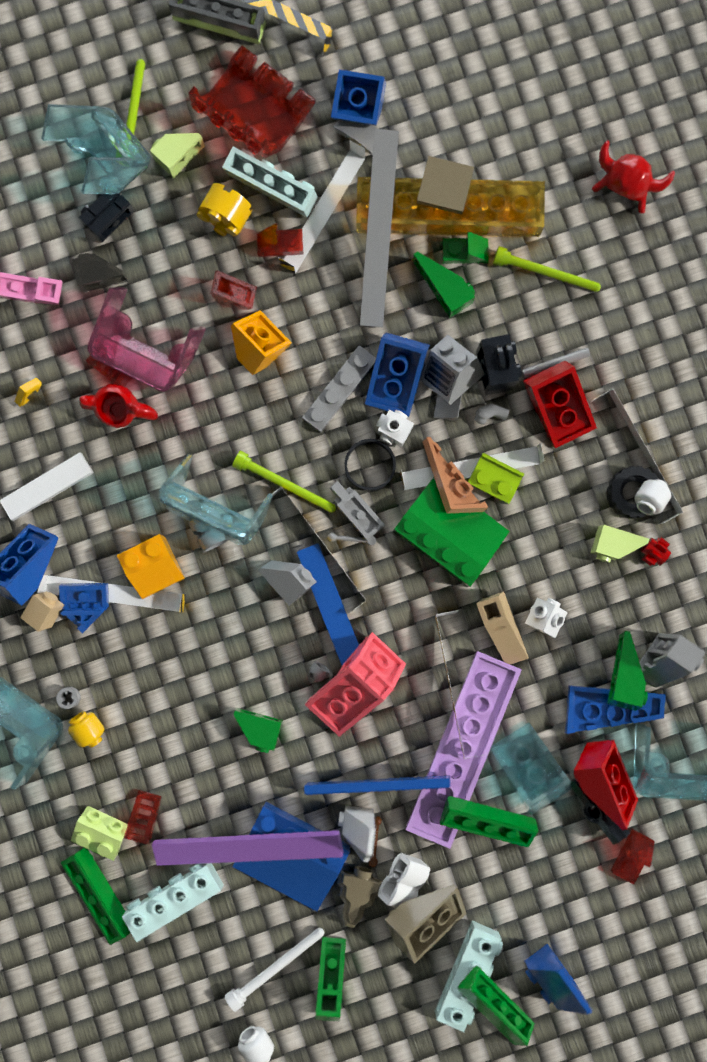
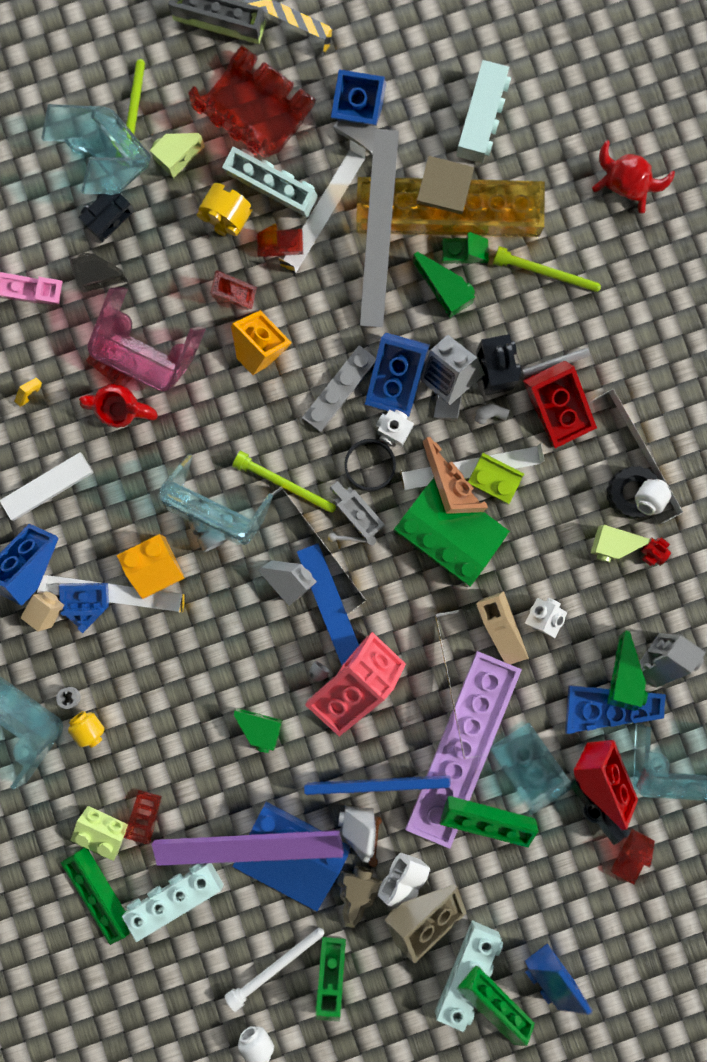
none -> light aqua brick [456,60,511,163]

